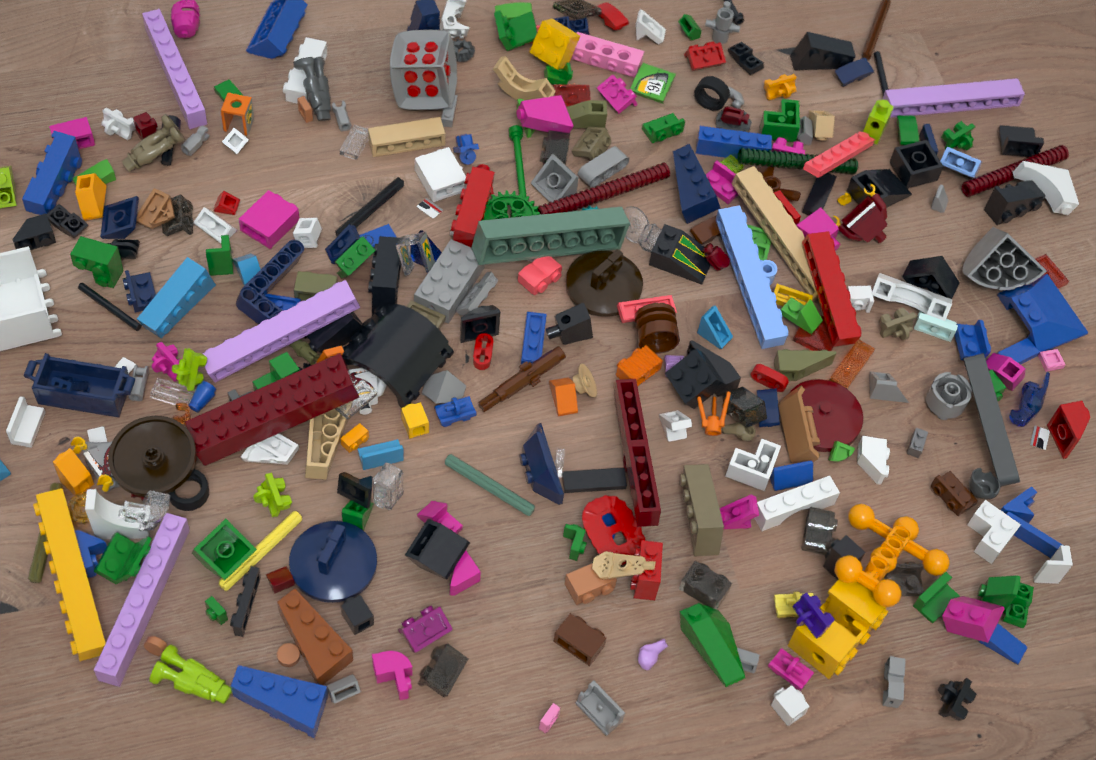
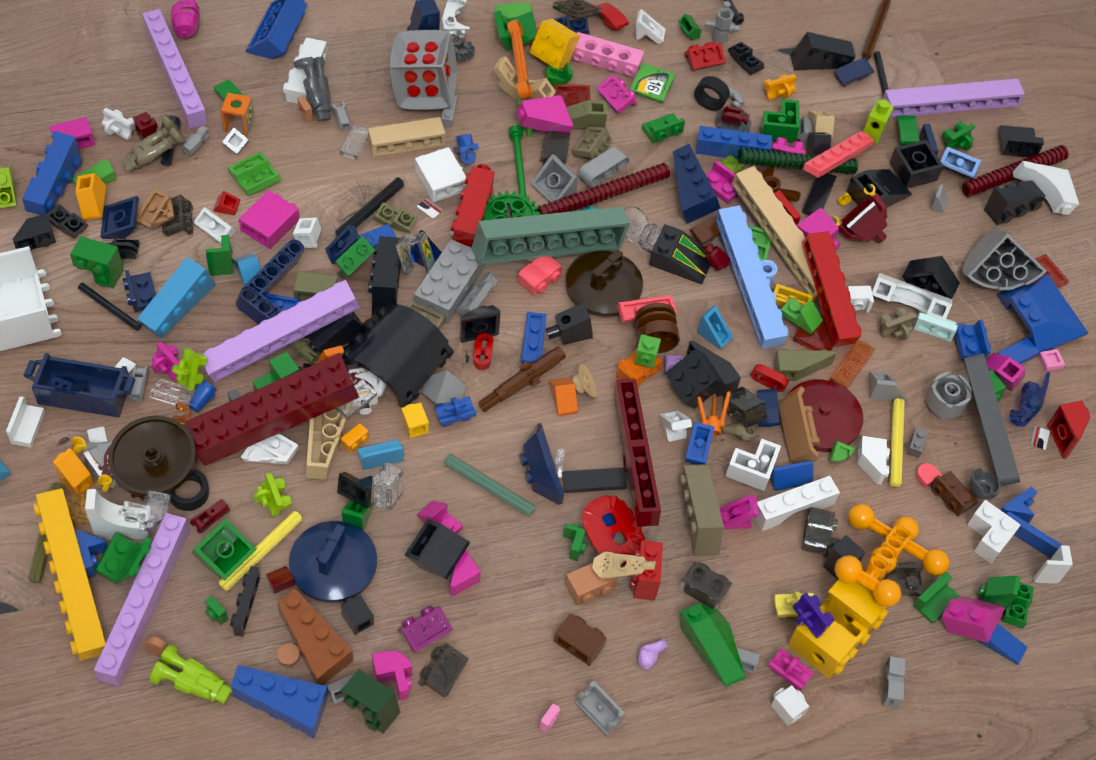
black hips [938,678,977,721] -> none
none -> dark red bar [190,499,230,534]
none -> bright green slope [227,152,281,196]
none -> dark green brick [341,669,400,734]
none -> olive slope [373,202,418,232]
none -> orange piece [507,19,533,100]
none -> bright green brick [634,334,661,368]
none -> blue slope [685,422,714,465]
none -> black brick [807,132,832,155]
none -> light yellow axle [889,398,905,487]
none -> coral tile [916,463,942,488]

